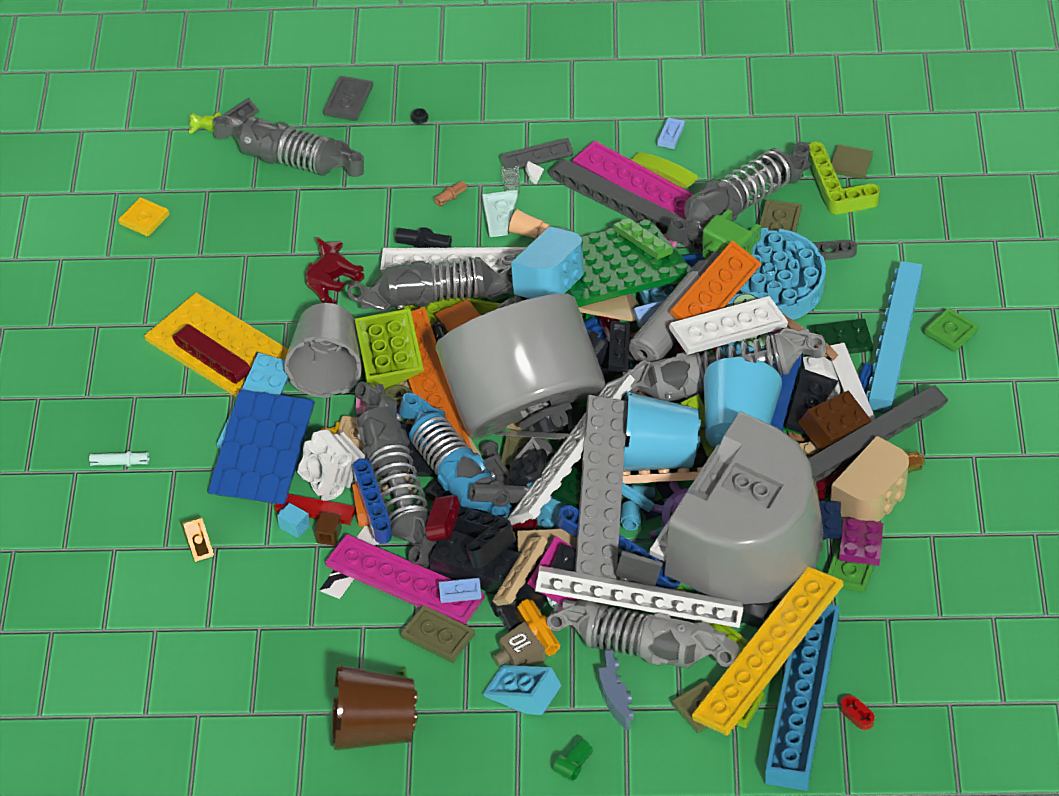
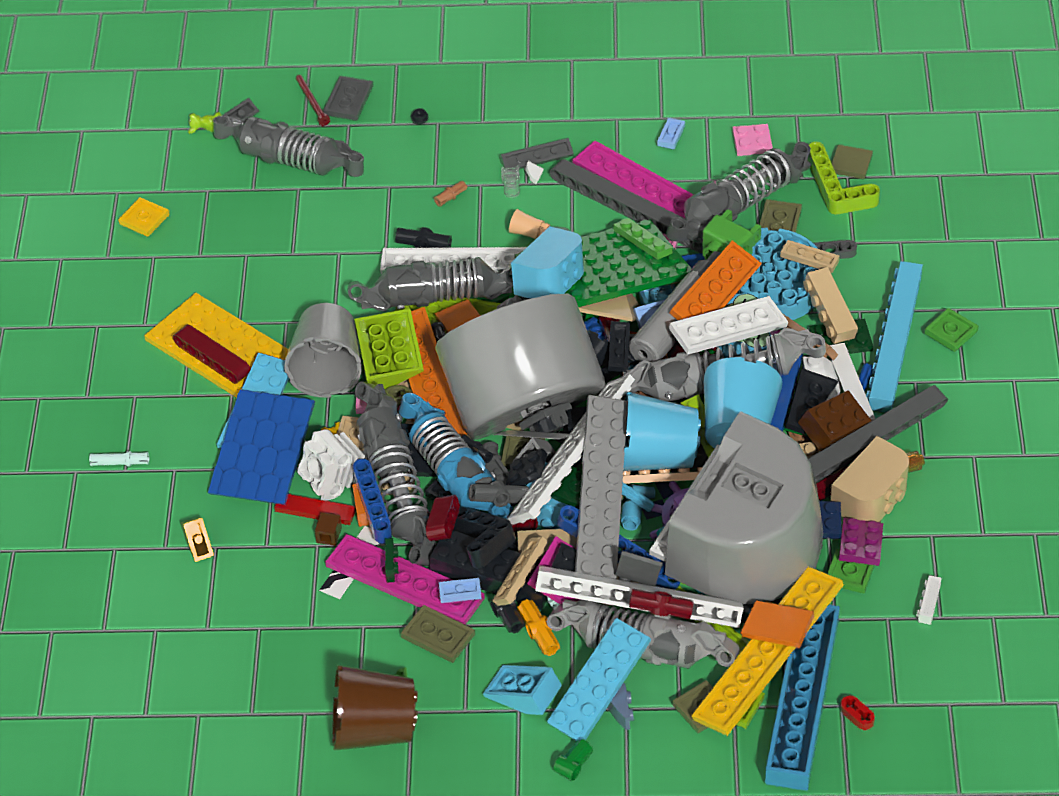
medium azure brick [277,503,310,538] -> none
dark red animal [305,237,364,304] -> none
light aqua wing [482,190,518,237] -> none
dark tan torso [493,622,546,667] -> none
lime slope [631,152,698,188] -> none
none -> dark red bar [296,75,330,126]
none -> dark green plate [385,538,399,583]
none -> black pin [461,435,493,463]
none -> medium azure plate [547,618,651,741]
none -> dark red piece [629,589,694,619]
none -> bright pink plate [733,124,773,156]
none -> orange tile [741,601,815,648]
none -> tan plate [780,240,840,273]
none -> tan brick [803,267,858,344]
none -> white piece [917,575,942,625]

